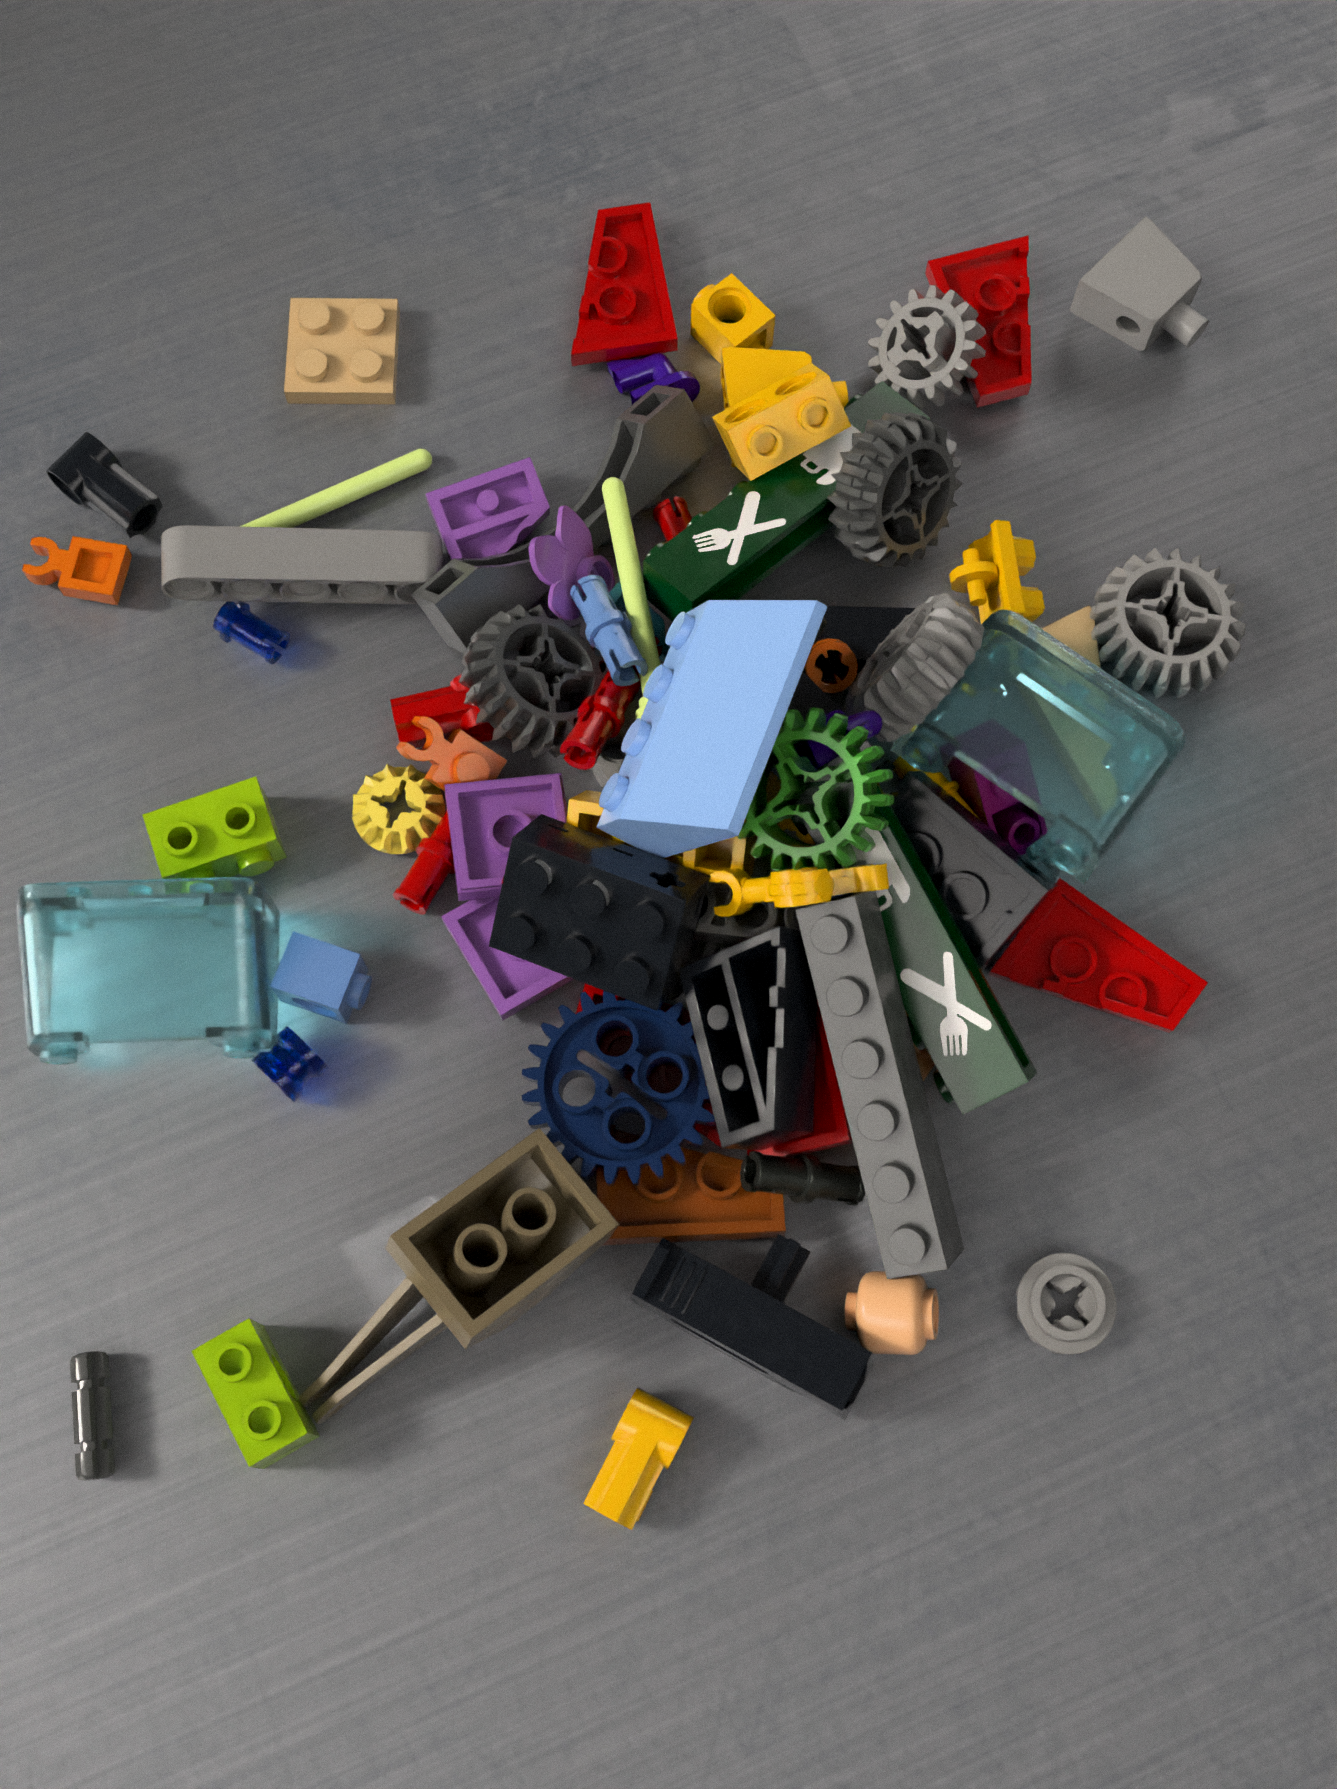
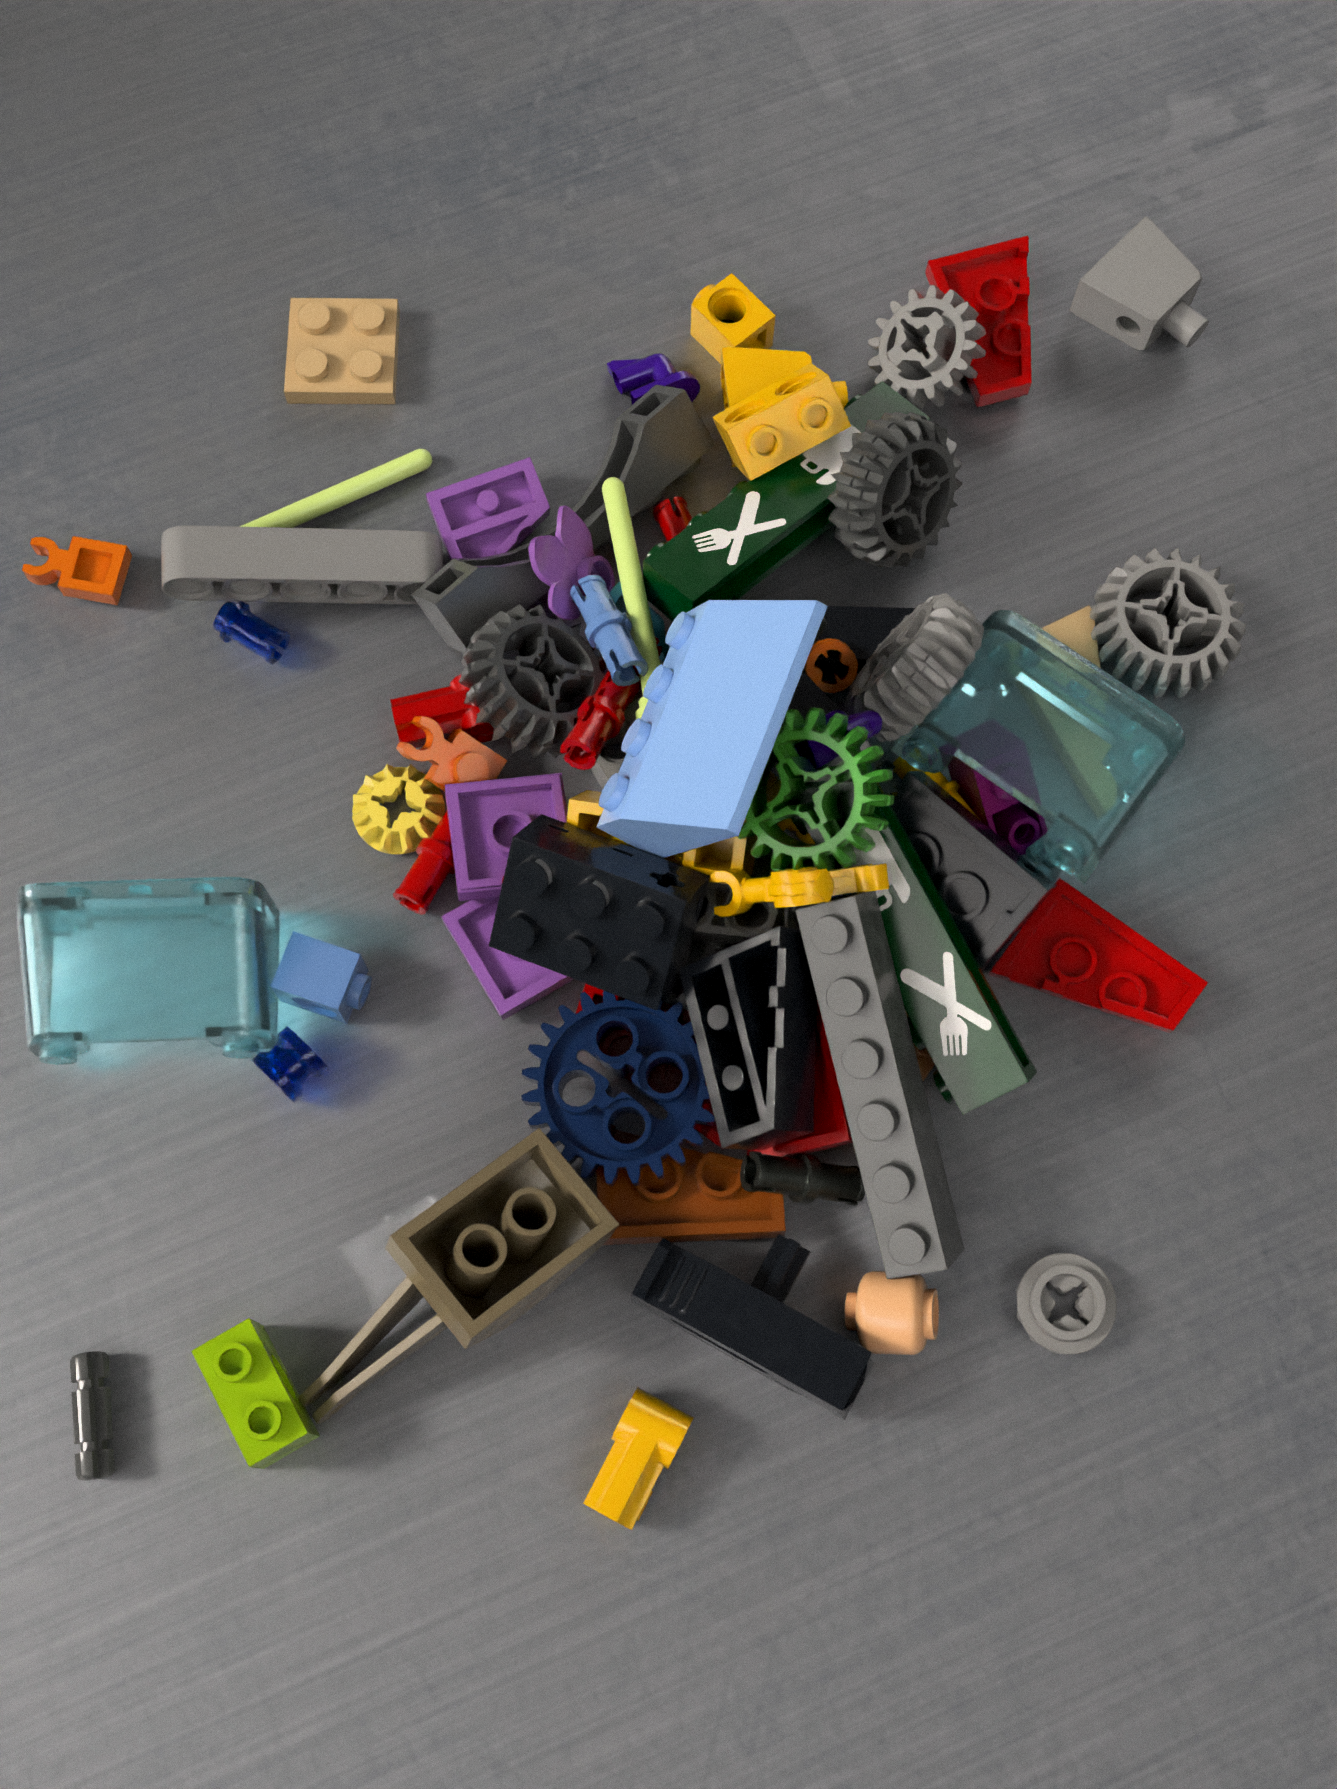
black piece [46,432,163,538] -> none
lime brick [142,776,287,896] -> none
red wing [571,202,678,366] -> none
yellow hips [949,520,1045,637] -> none

